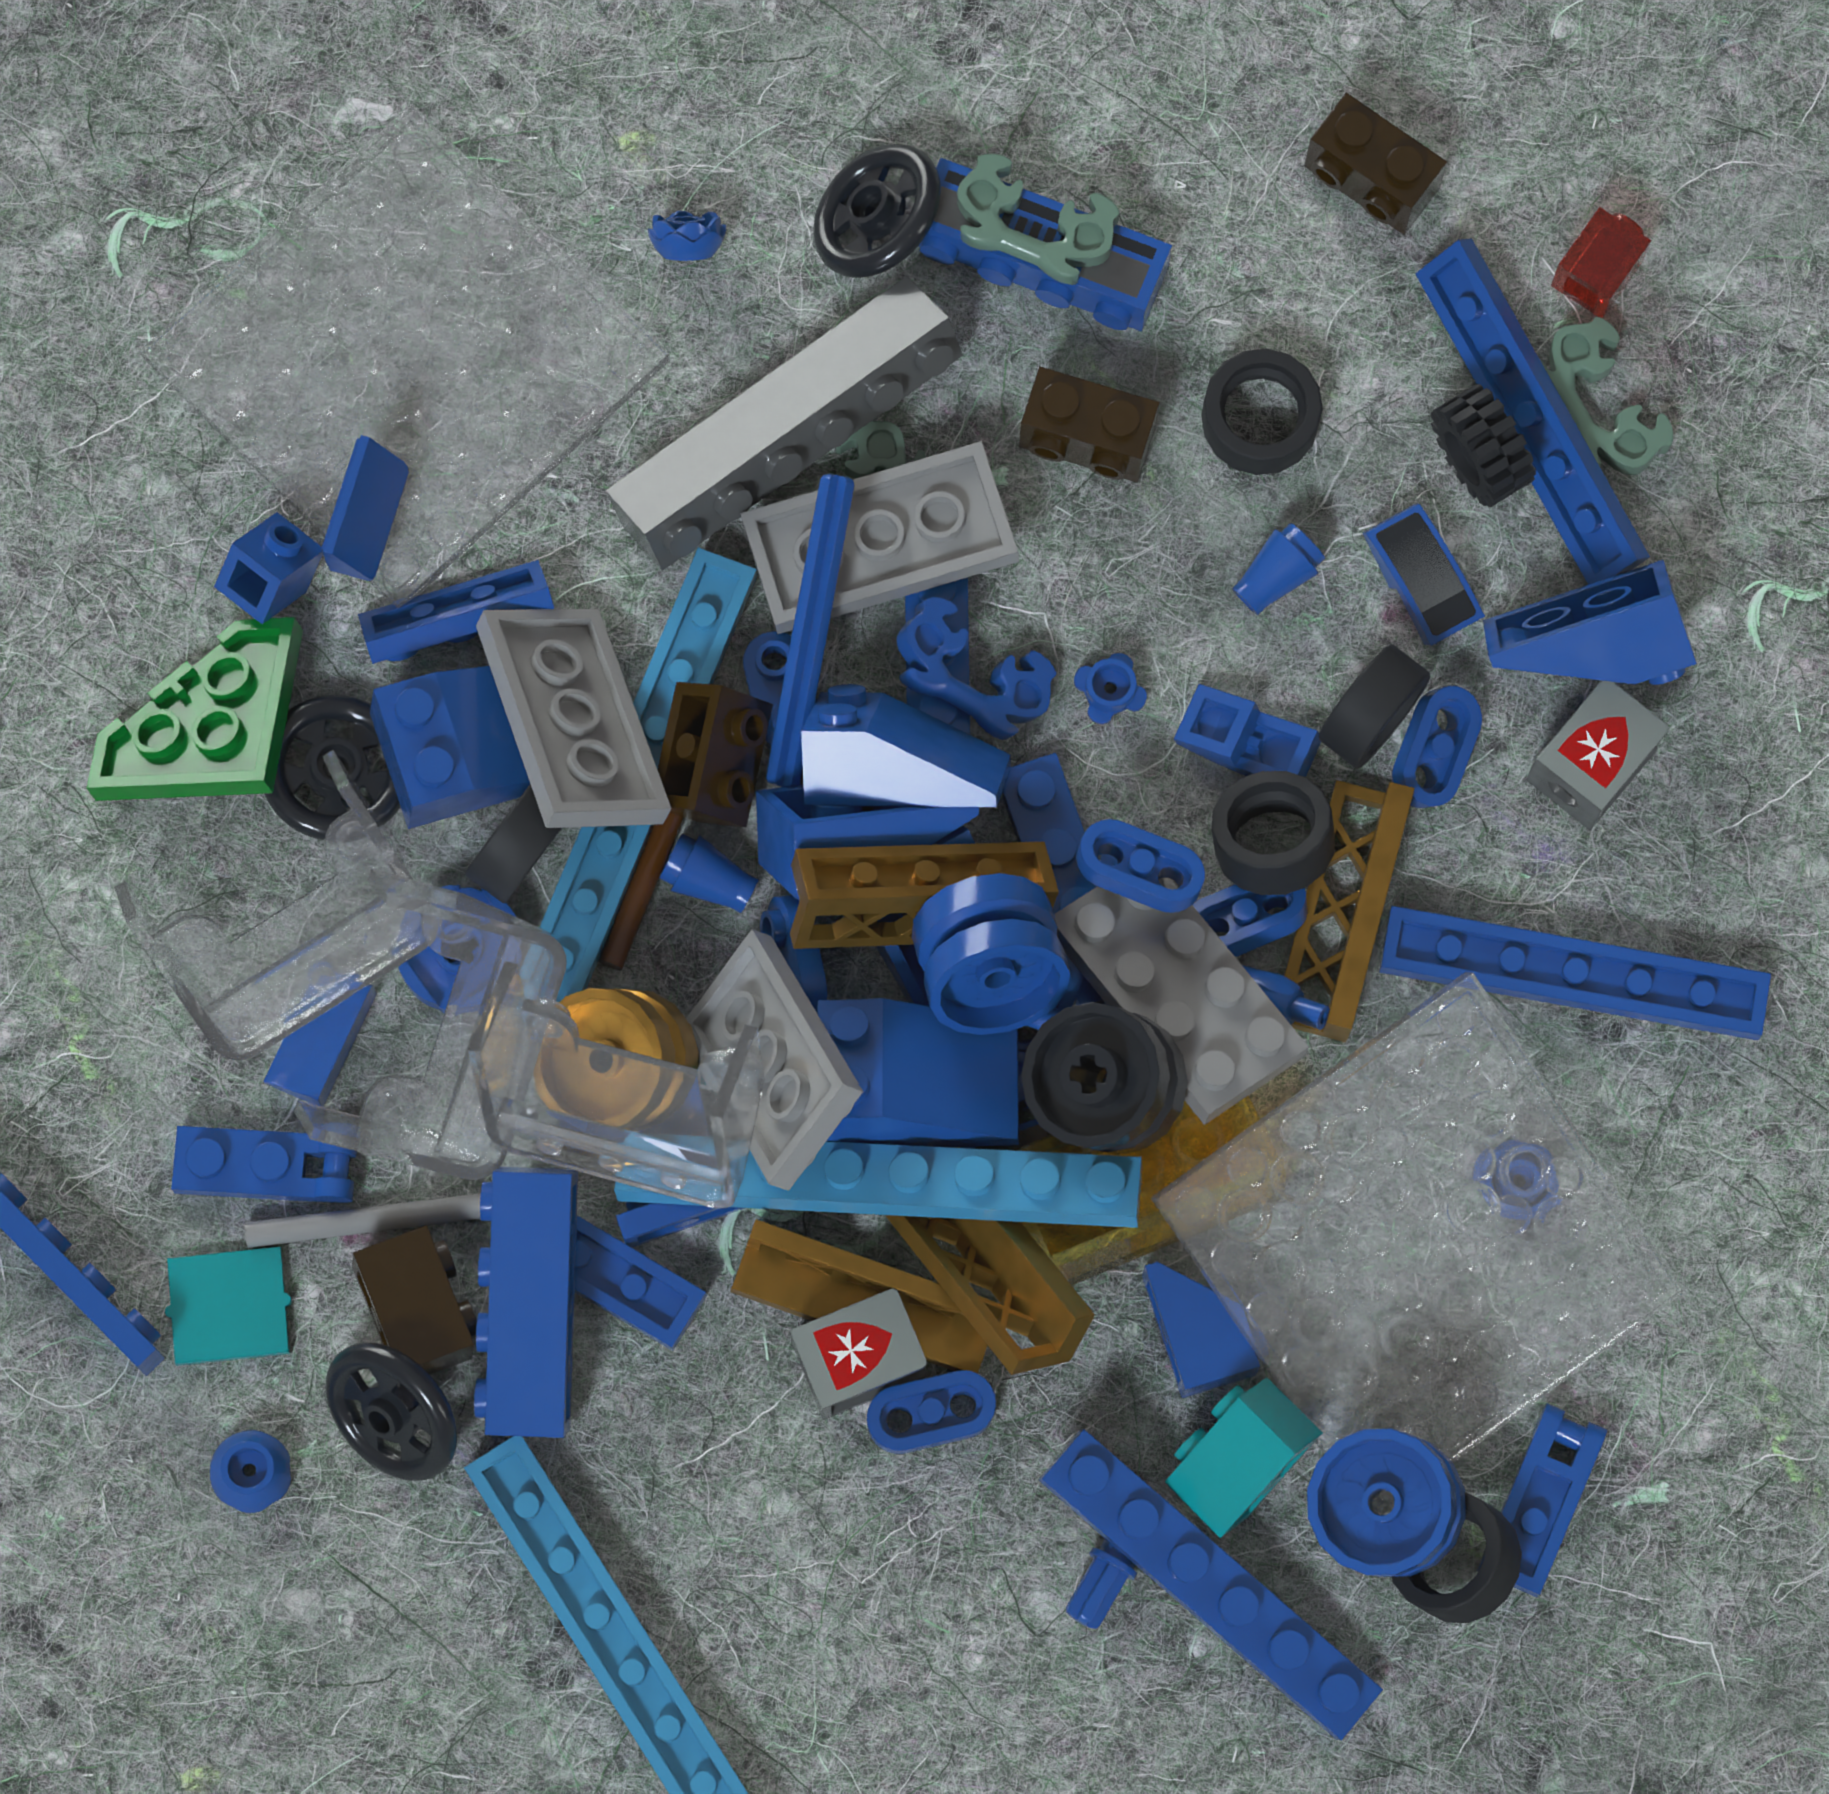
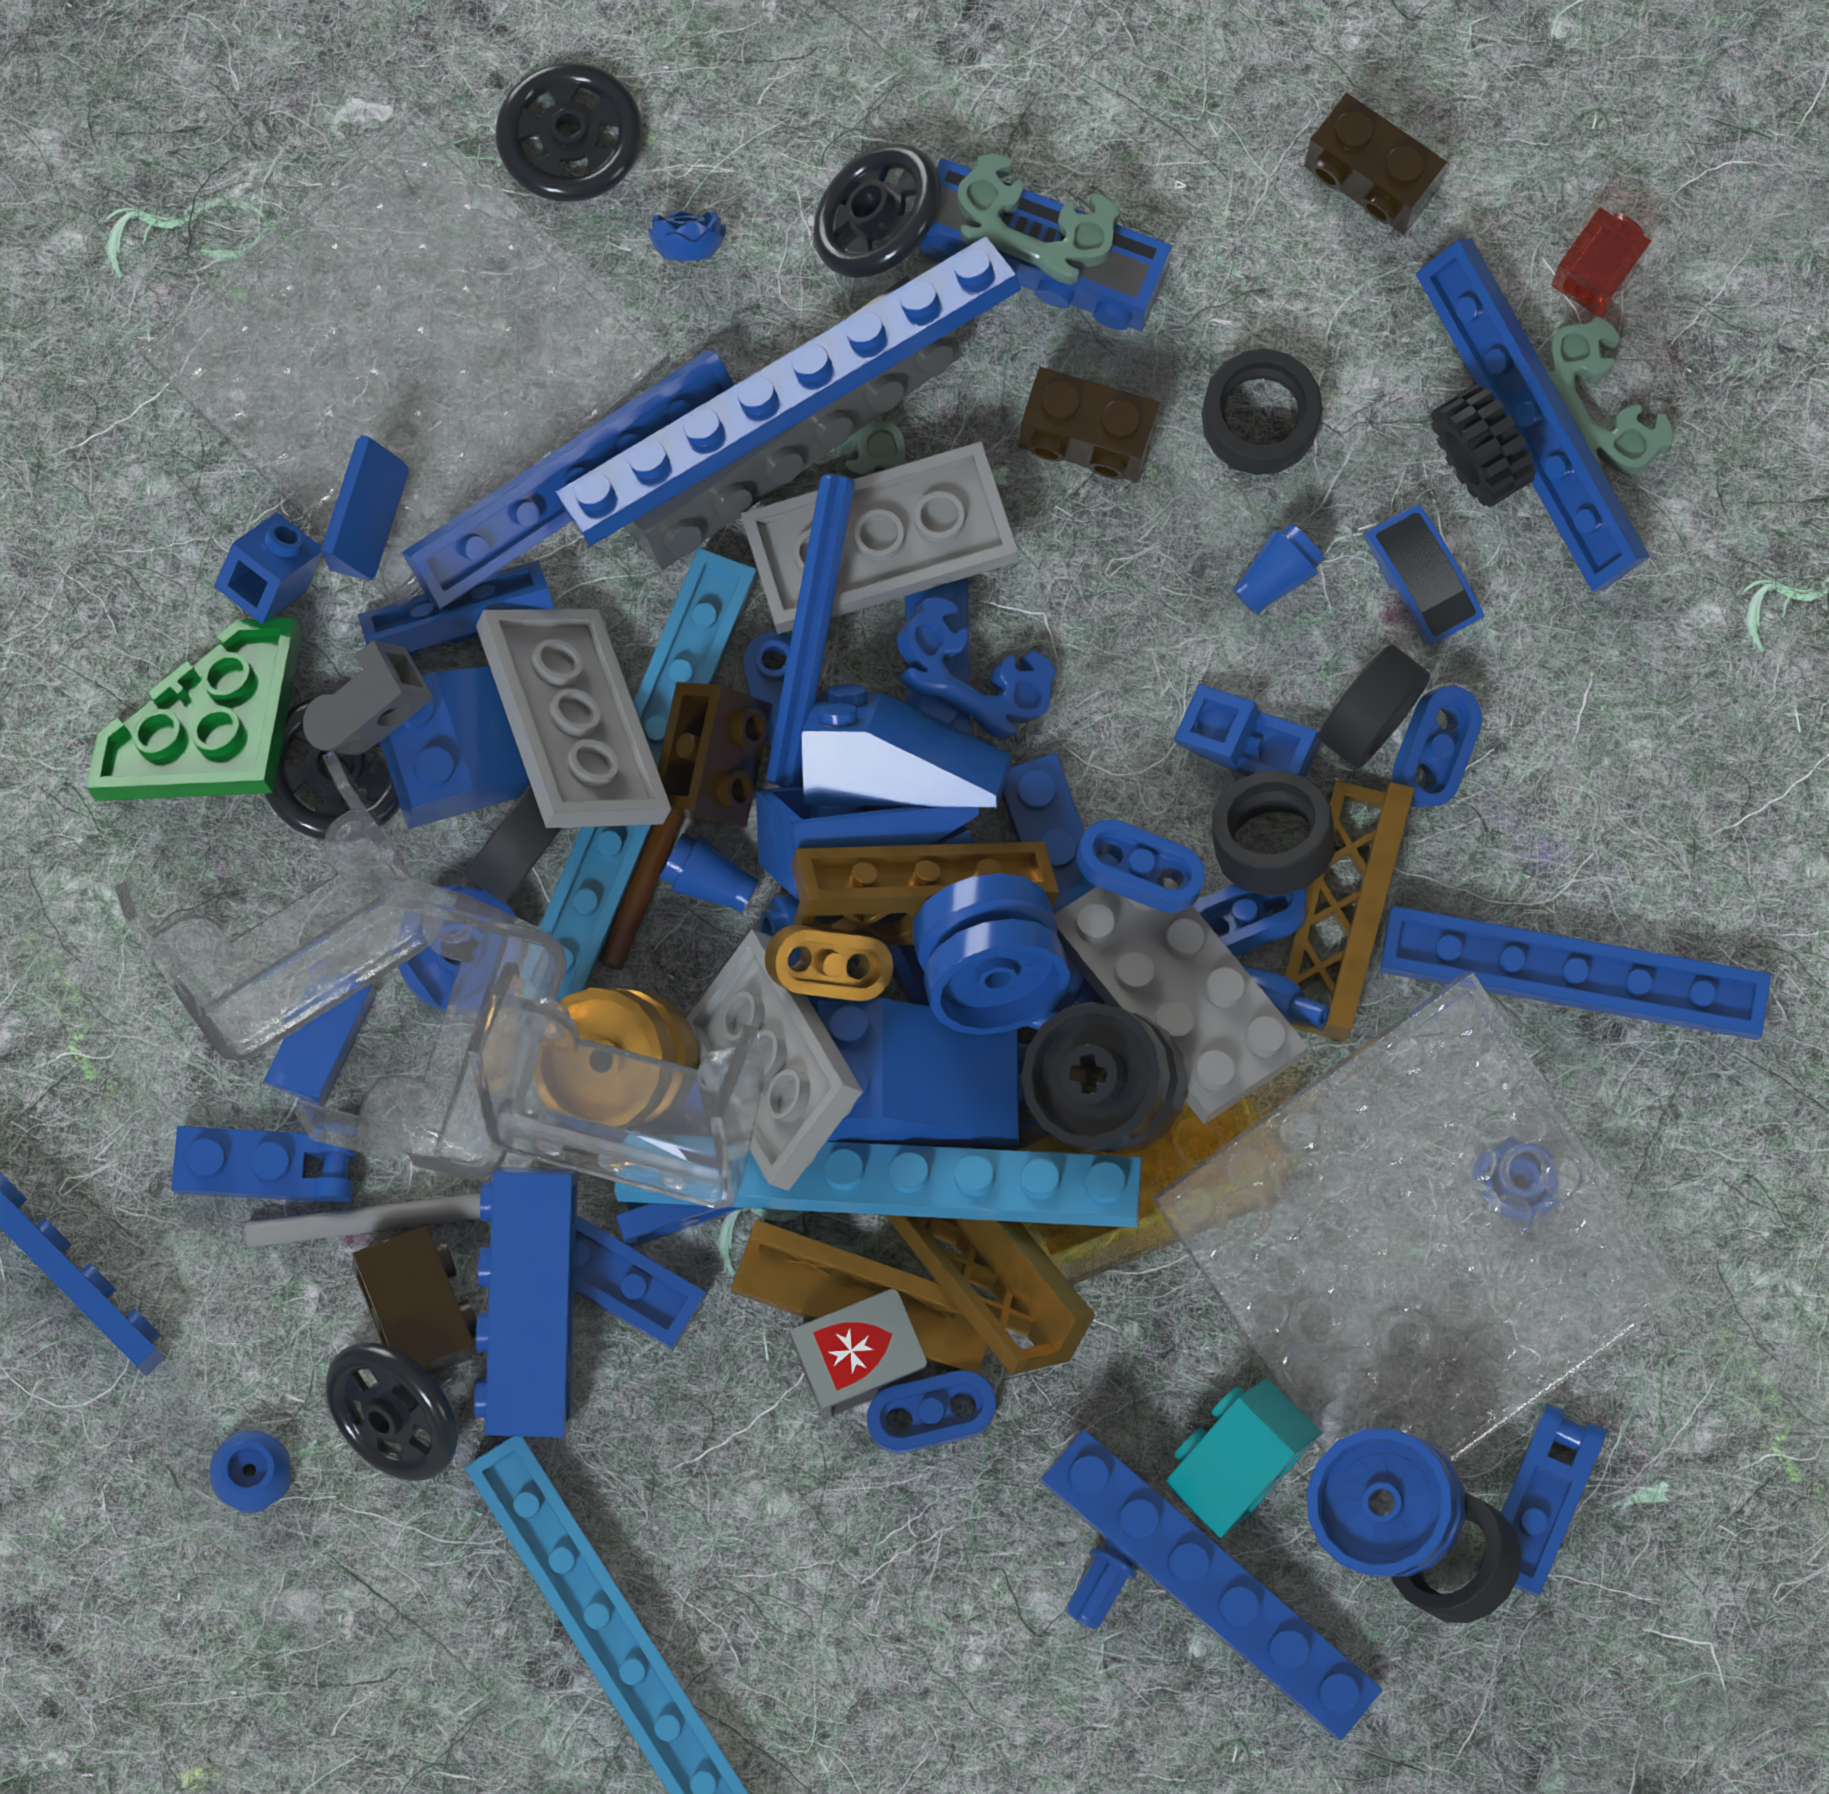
teal piece [165,1247,292,1366] -> none
blue plate [1074,653,1147,724] -> none
blue slope [1142,1262,1266,1398] -> none
blue slope [1483,560,1697,685] -> none
piece [1526,680,1668,831] -> none
none -> dark grey leg [303,640,434,755]
none -> blue plate [402,350,734,609]
none -> black plate [496,62,643,202]
none -> plate [555,236,1021,547]
none -> pearl gold plate [765,924,893,1001]

